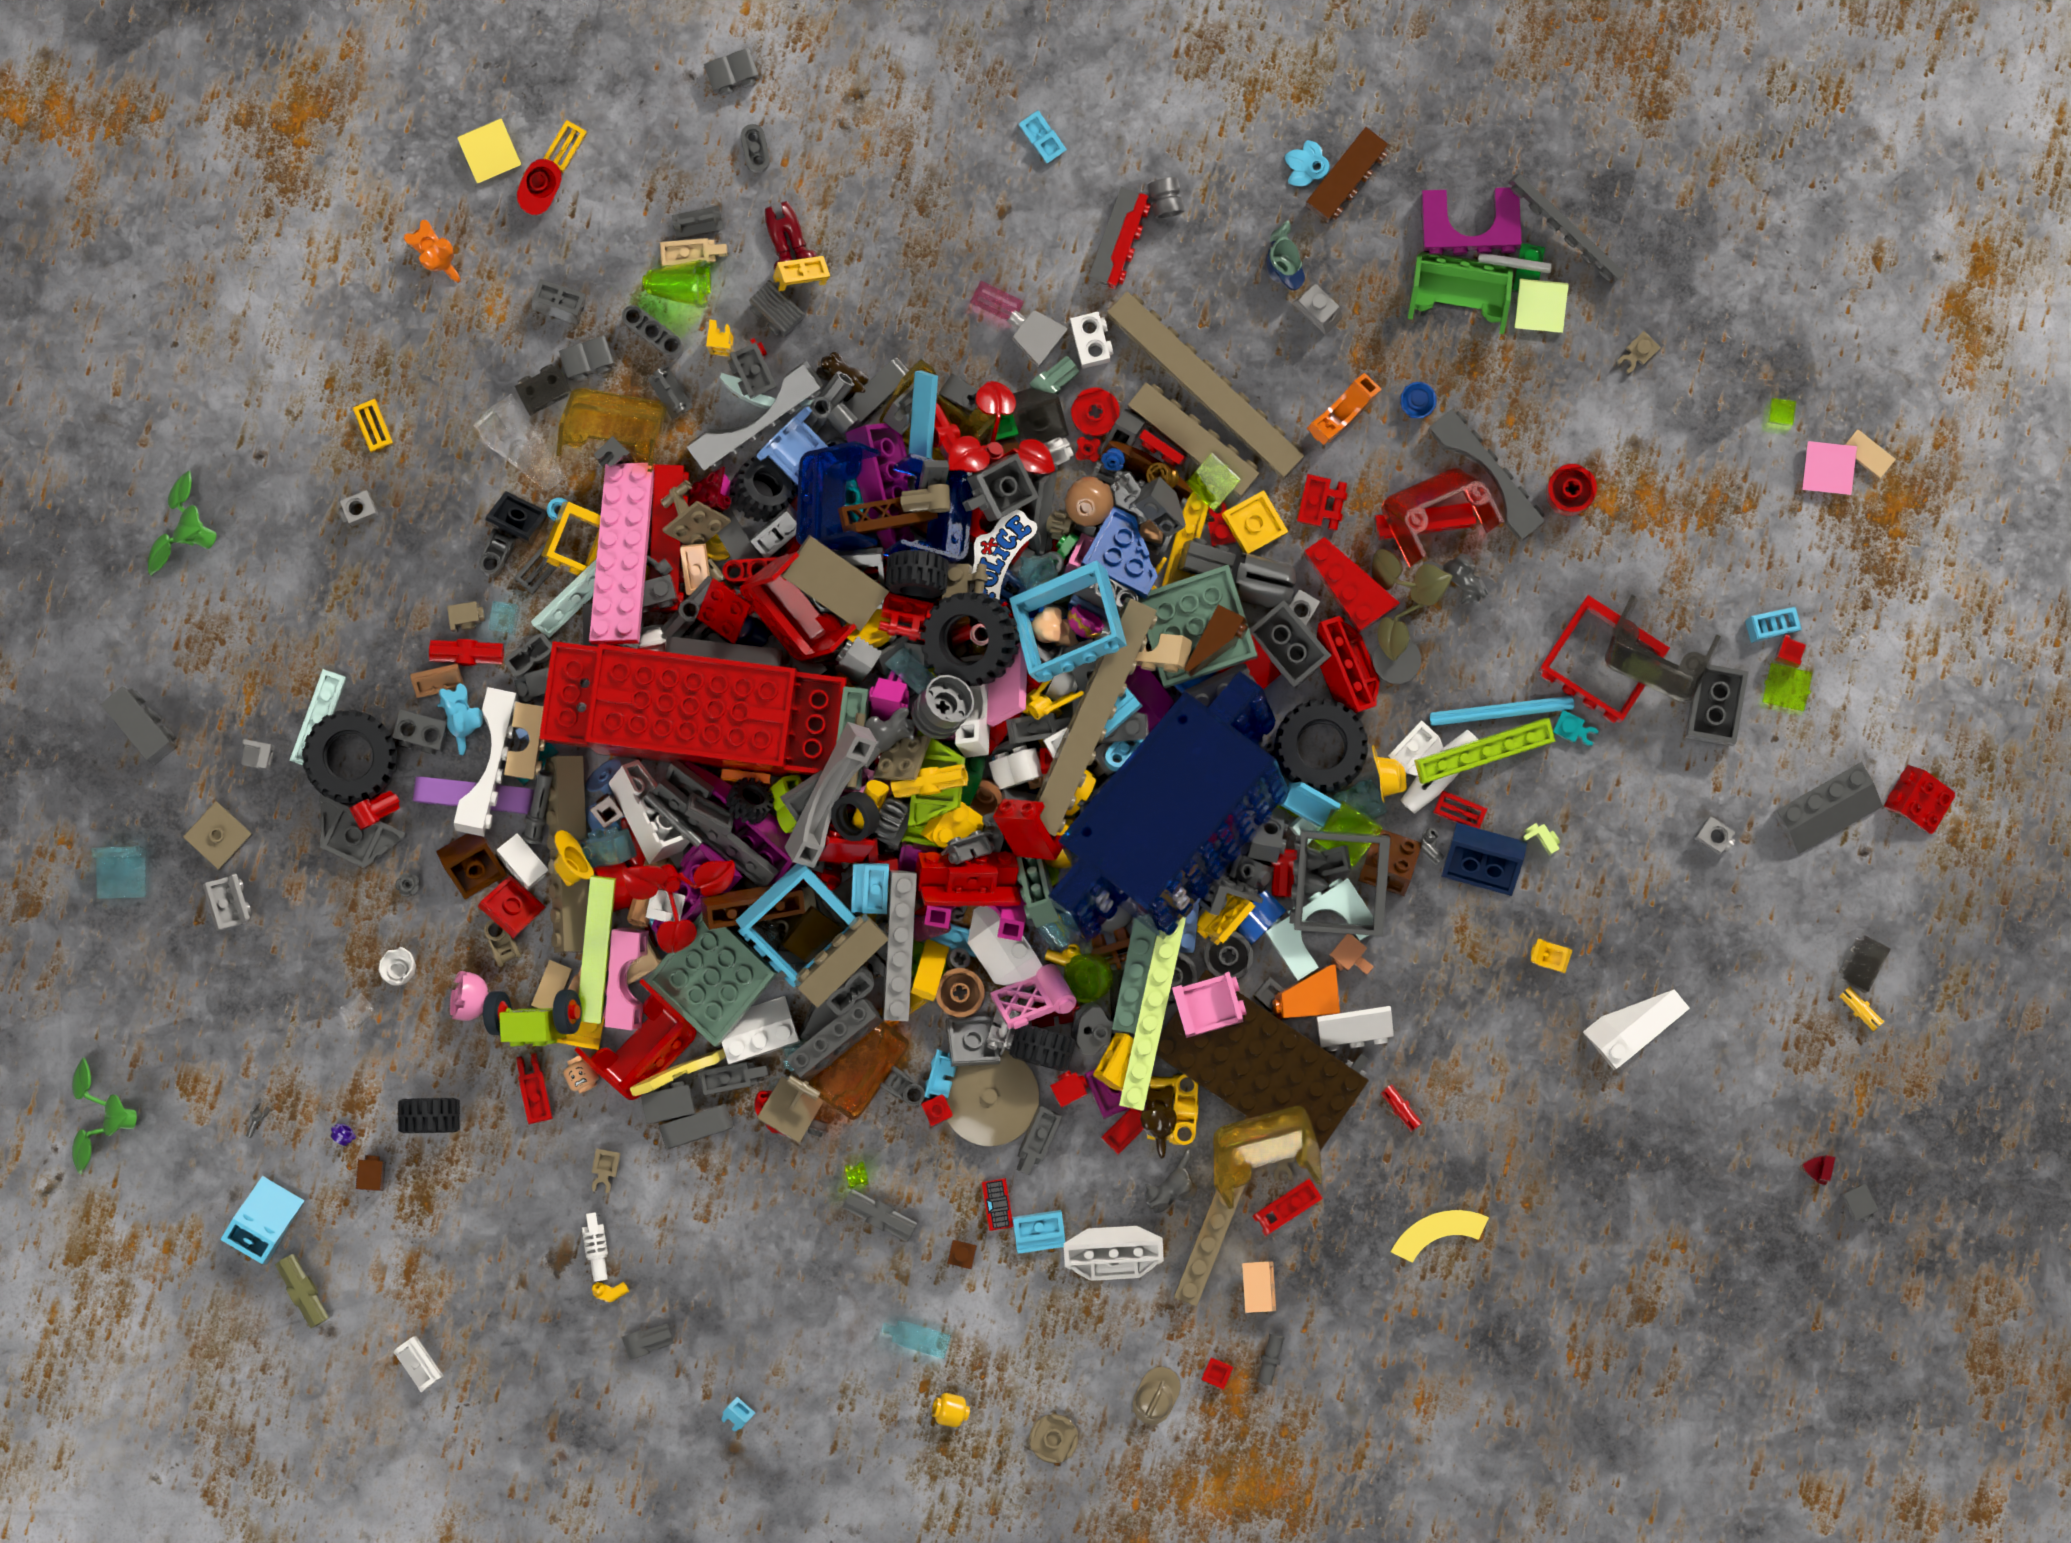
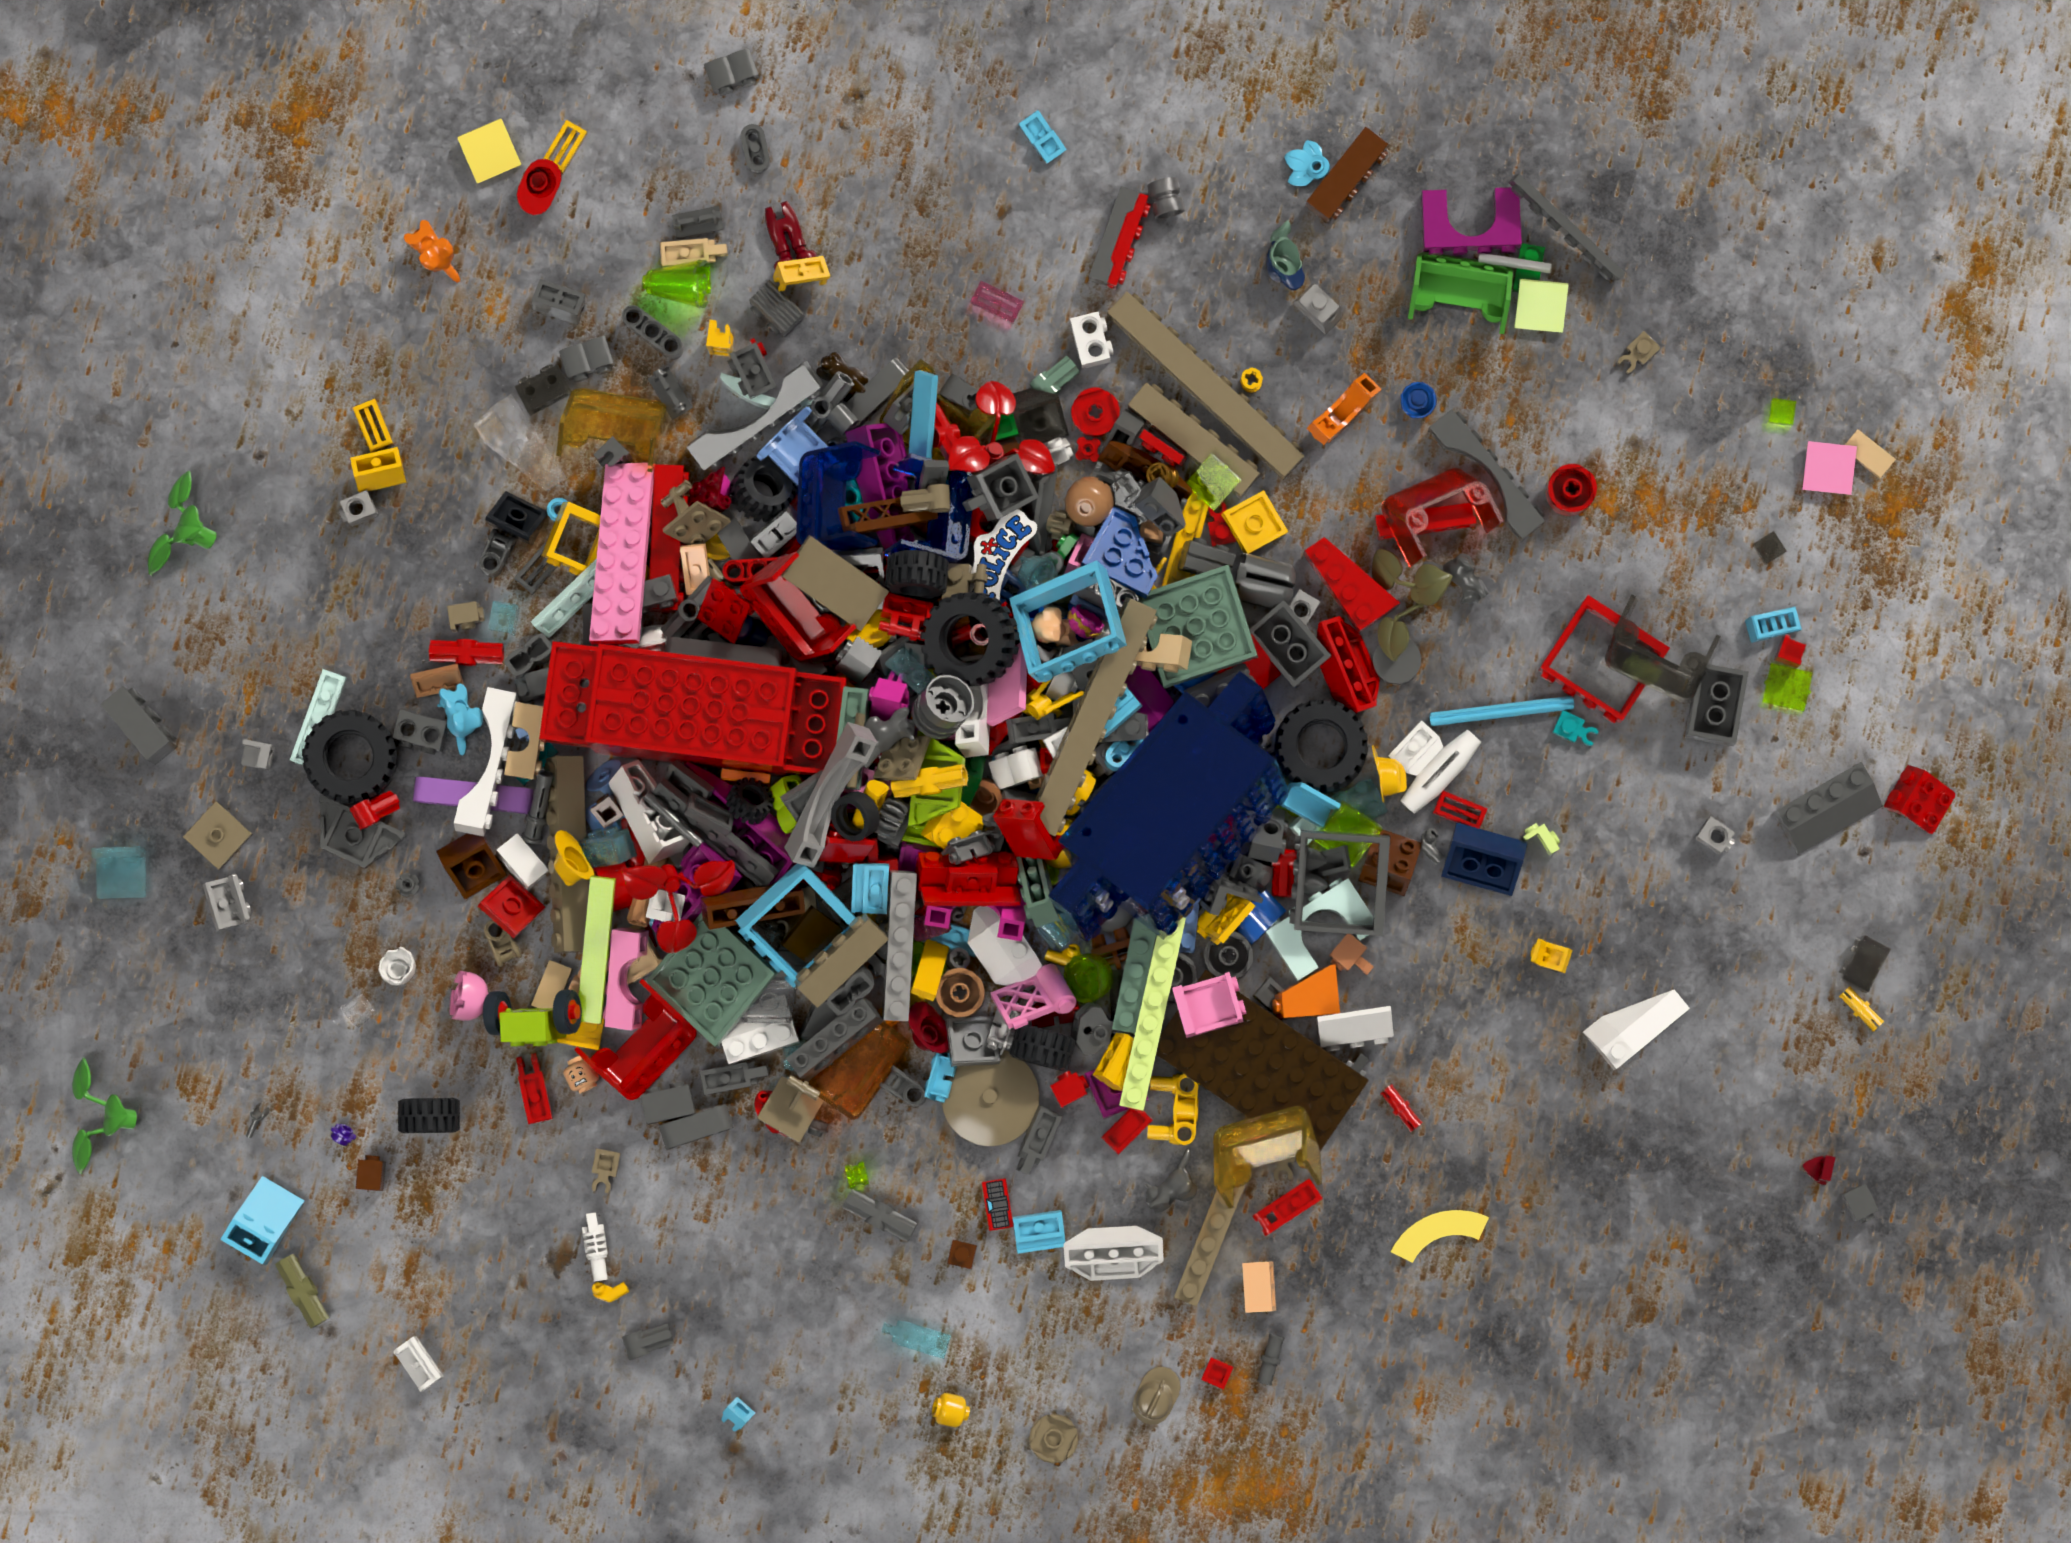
light yellow tile [630,1048,726,1096] -> none
dark grey hand [647,555,673,576] -> none
red bracket [921,1094,953,1127] -> none
light grey torso [1007,310,1068,367] -> none
blue plate [1101,448,1125,471] -> none
dark brown animal [1140,1086,1177,1158] -> none
reddish brown slope [1184,604,1248,677] -> none
red plate [1297,474,1348,531] -> none
lime tile [1414,718,1555,784] -> none
none -> yellow brick [350,447,407,493]
none -> clear tile [742,980,797,1023]
none -> dark red piece [908,1001,949,1054]
none -> yellow bush [1240,368,1263,393]
none -> clear smoke plate [1752,531,1787,565]

